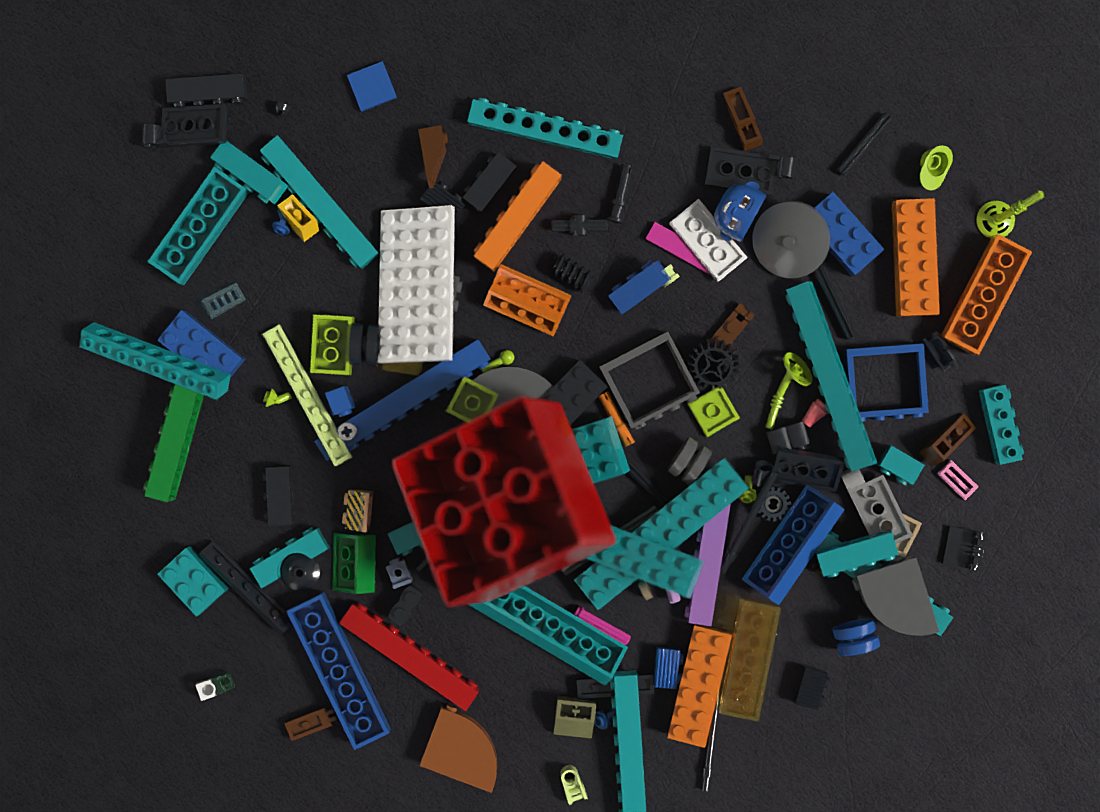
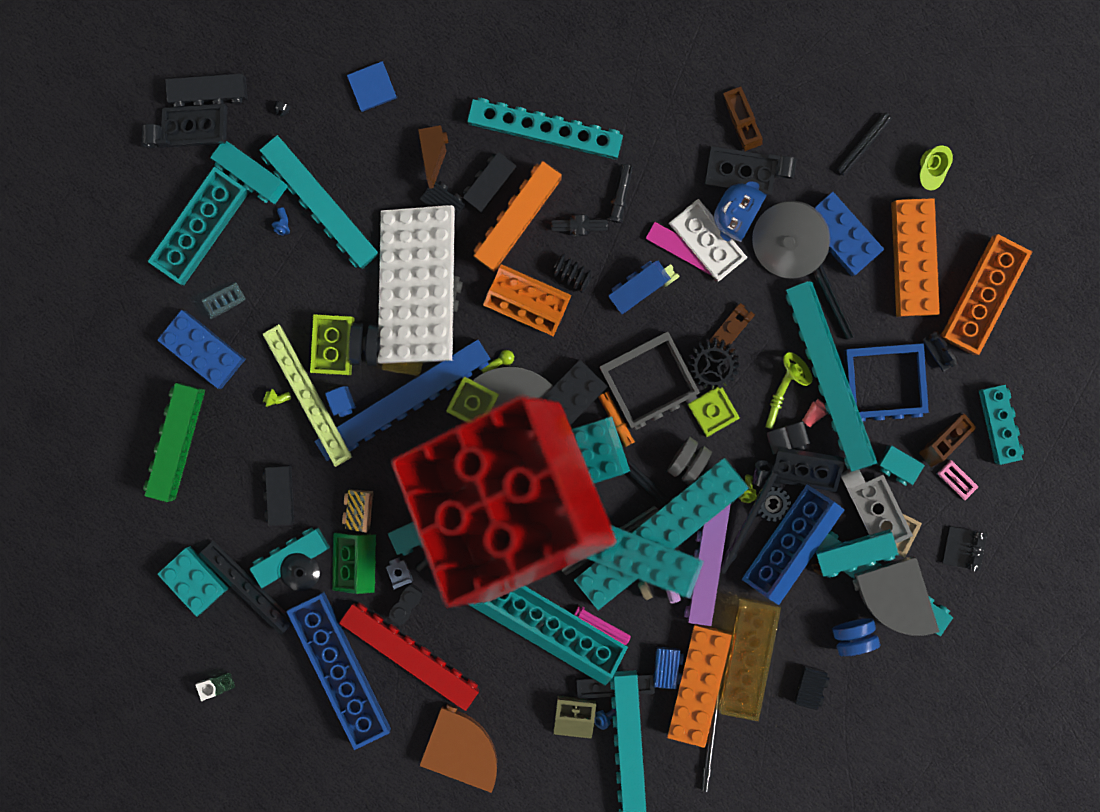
teal brick [79,322,231,400] -> none
yellow slope [277,194,319,242] -> none
reddish brown hinge [285,707,339,741] -> none
light grey bush [338,423,357,440] -> none
yellowish green piece [561,765,588,805] -> none
lime dish [976,191,1044,238] -> none

